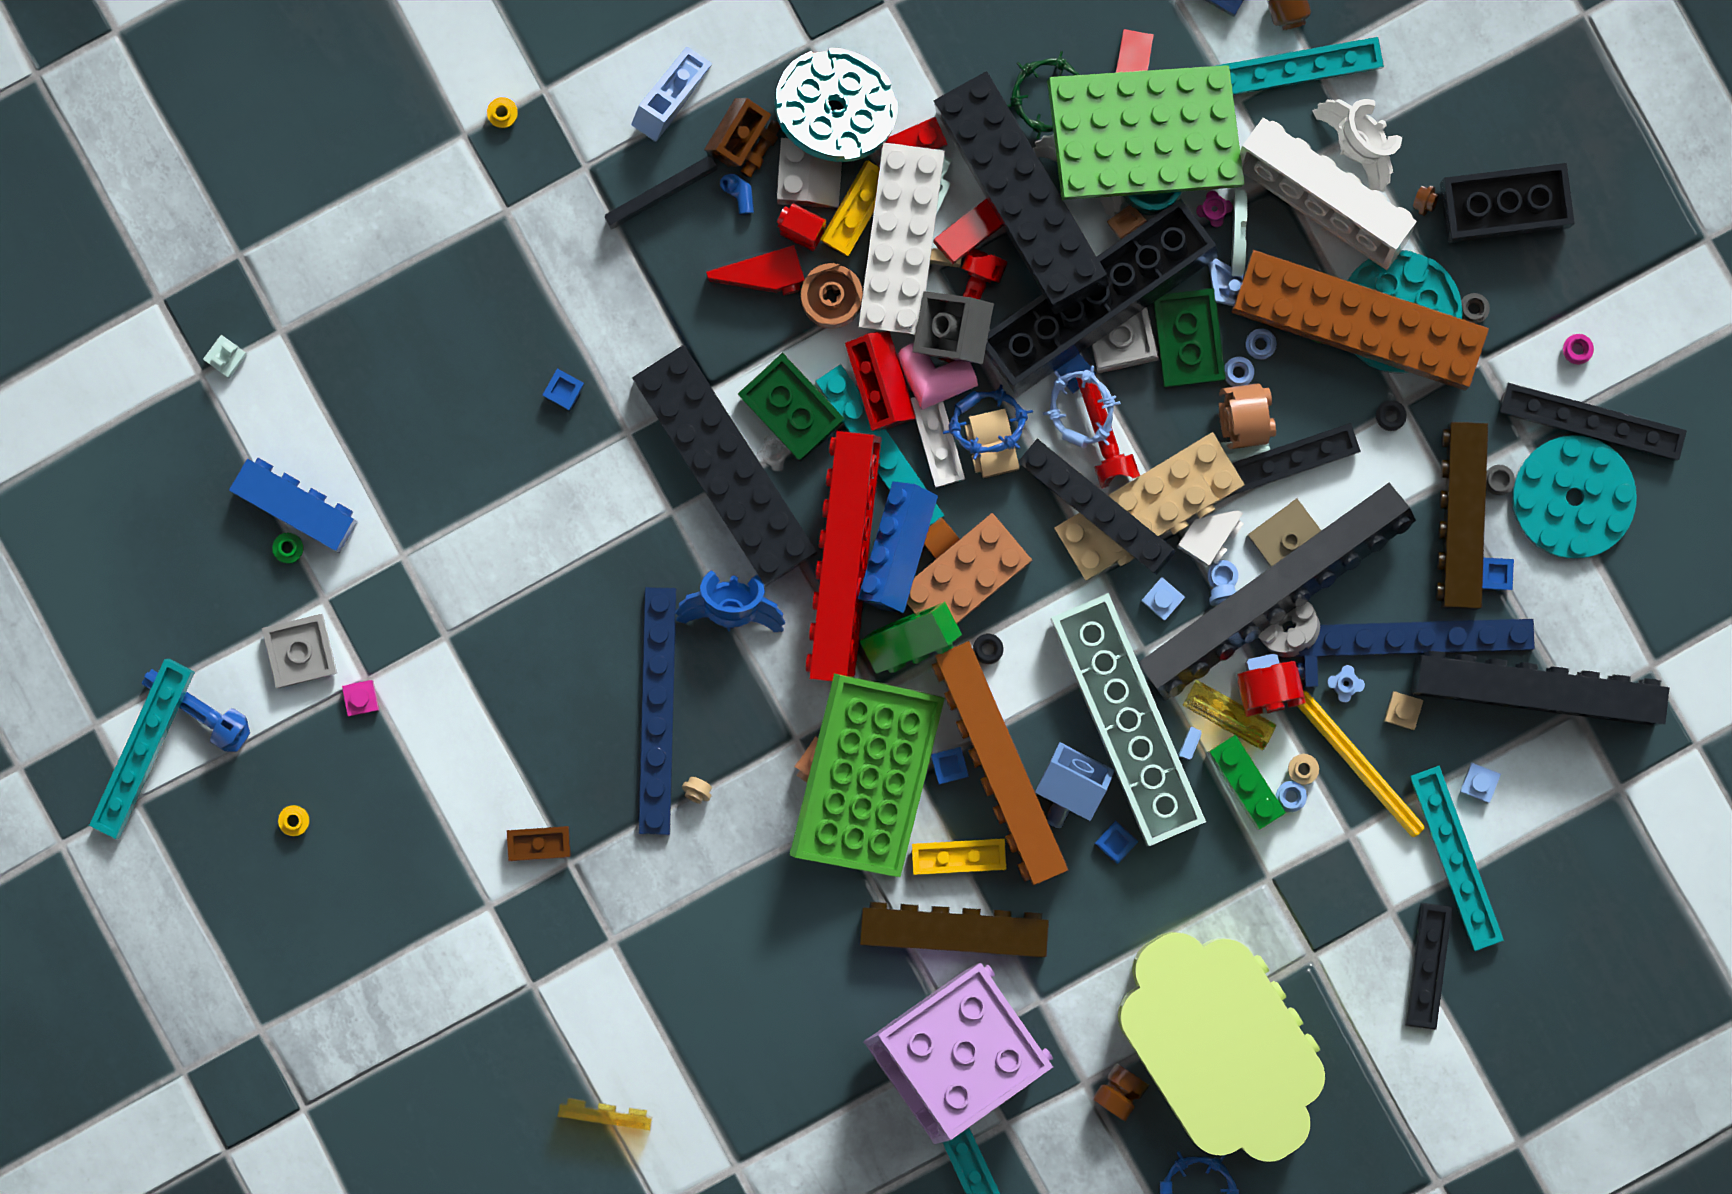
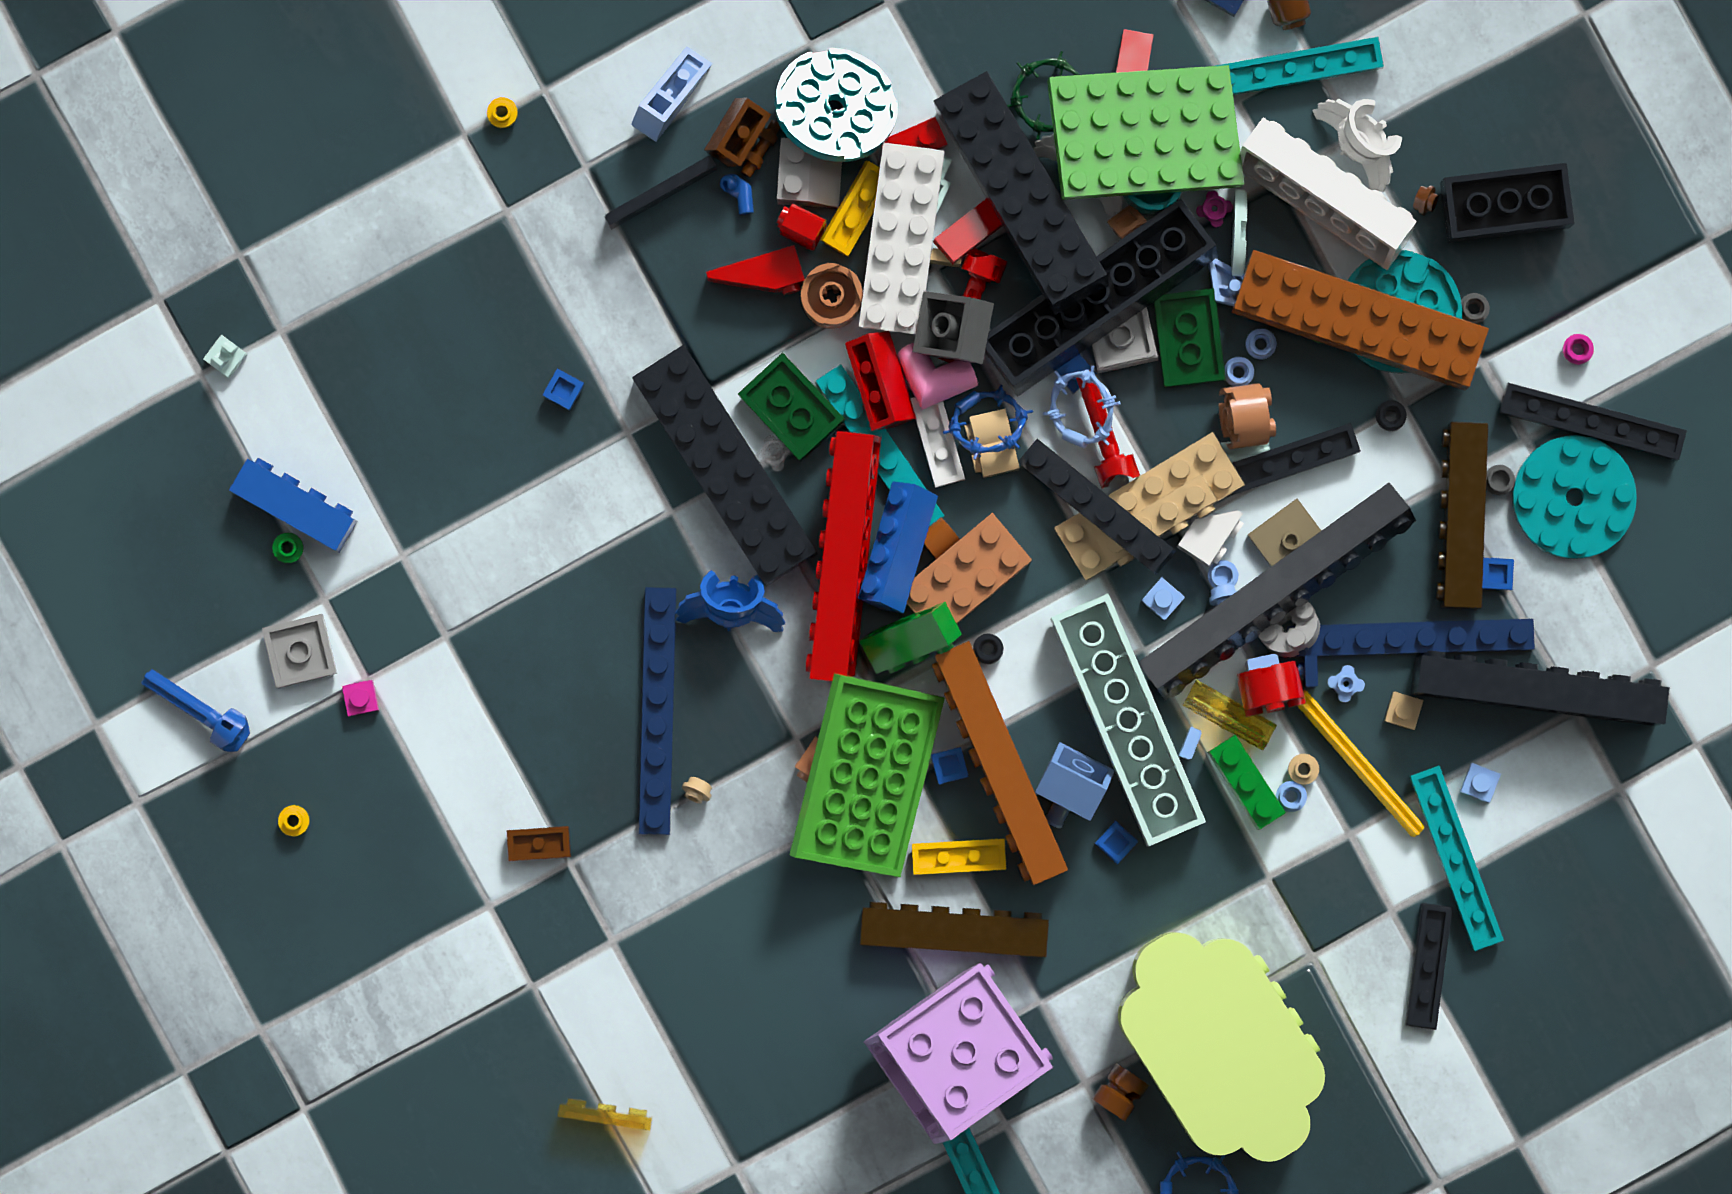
teal plate [89,658,195,839] -> none

